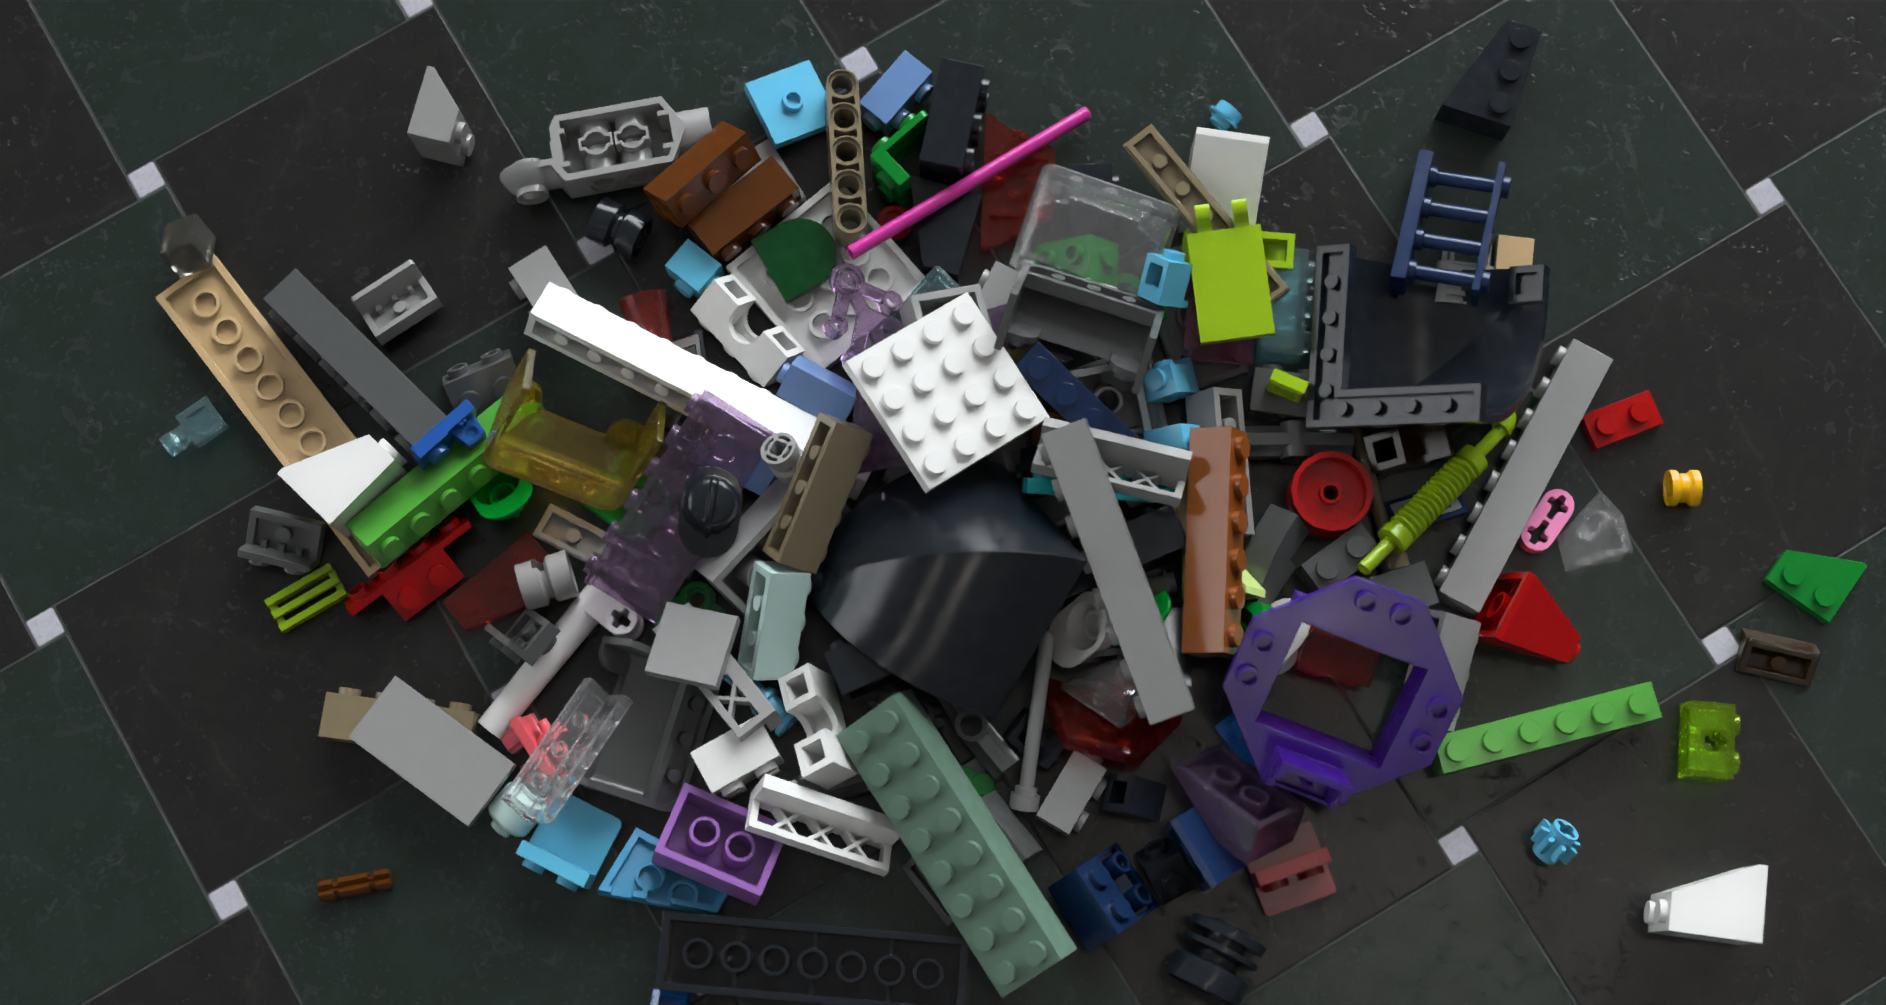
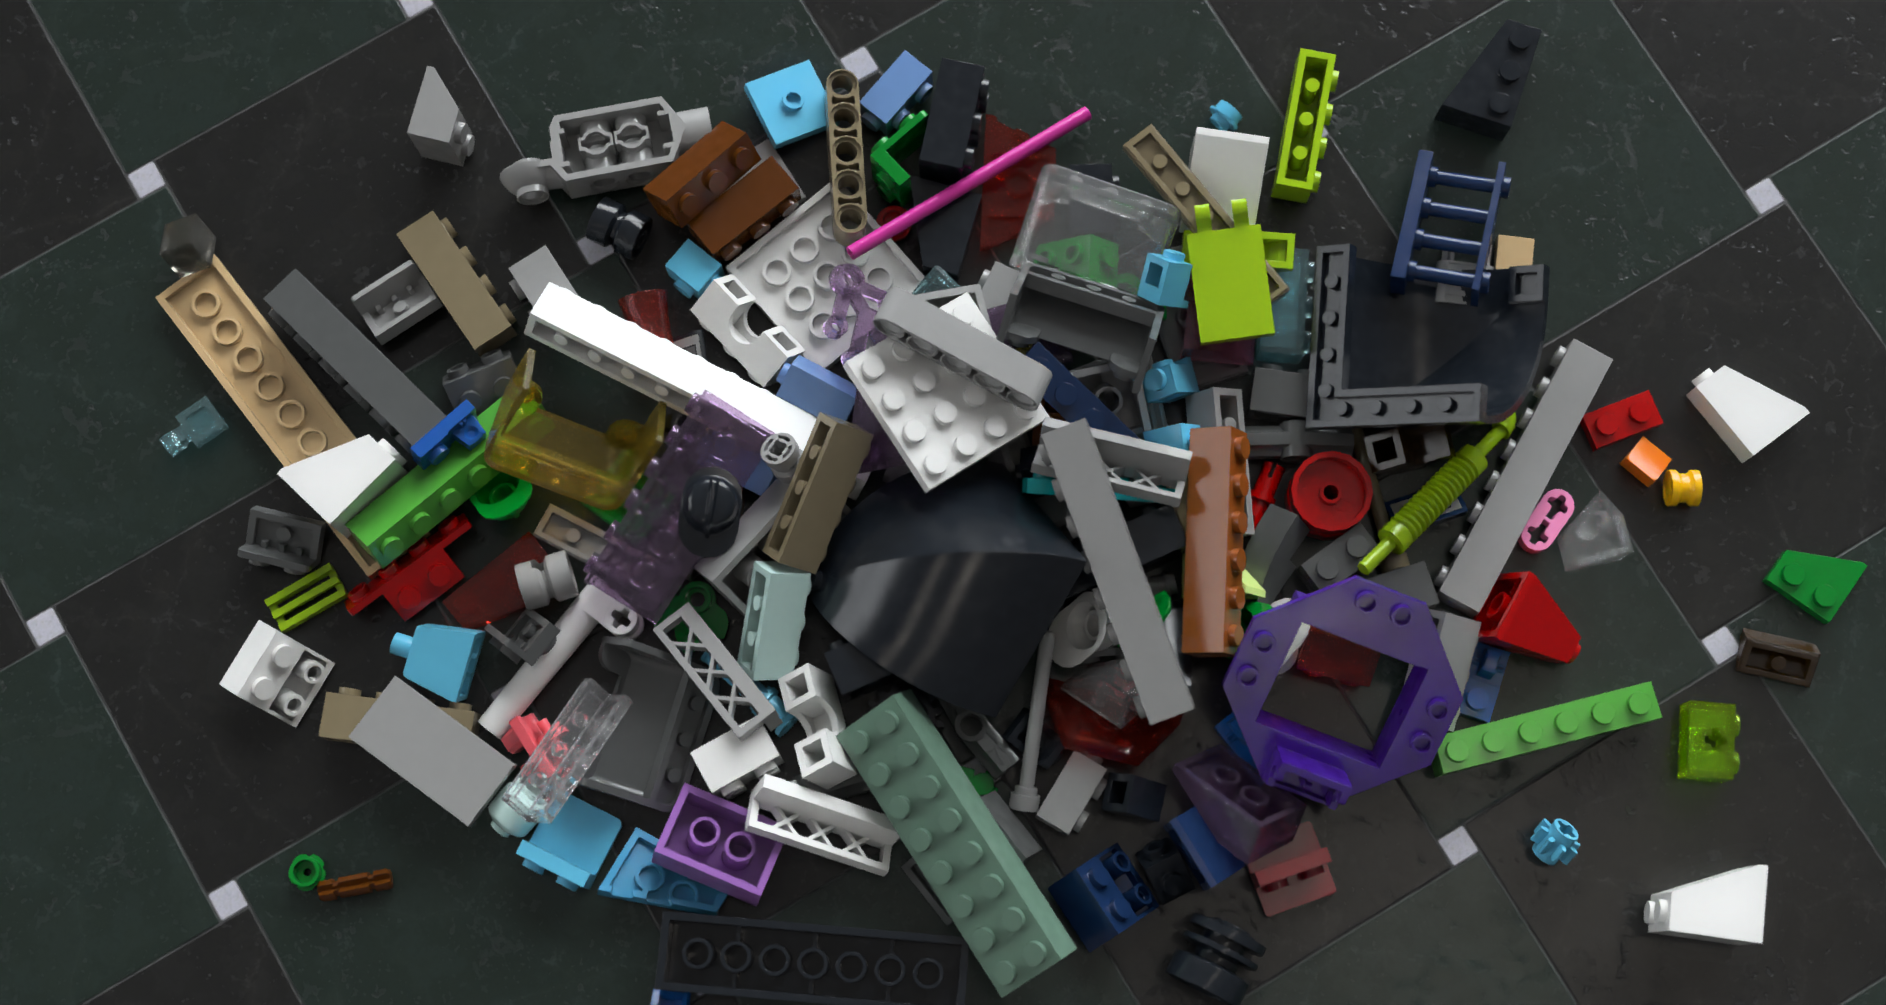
light grey tile [644,602,740,691] -> none
dark green tile [750,218,837,304] -> none
lime tile [1266,368,1309,403] -> none
none -> white slope [219,620,335,728]
none -> green plate [288,854,326,891]
none -> medium azure torso [390,624,486,703]
none -> dark tan brick [396,210,517,357]
none -> light grey beam [873,287,1053,411]
none -> red pin [1251,461,1286,536]
none -> lime brick [1271,48,1339,204]
none -> blue hinge [1460,642,1510,724]
none -> orange slope [1619,436,1672,487]
none -> white slope [1686,365,1810,463]

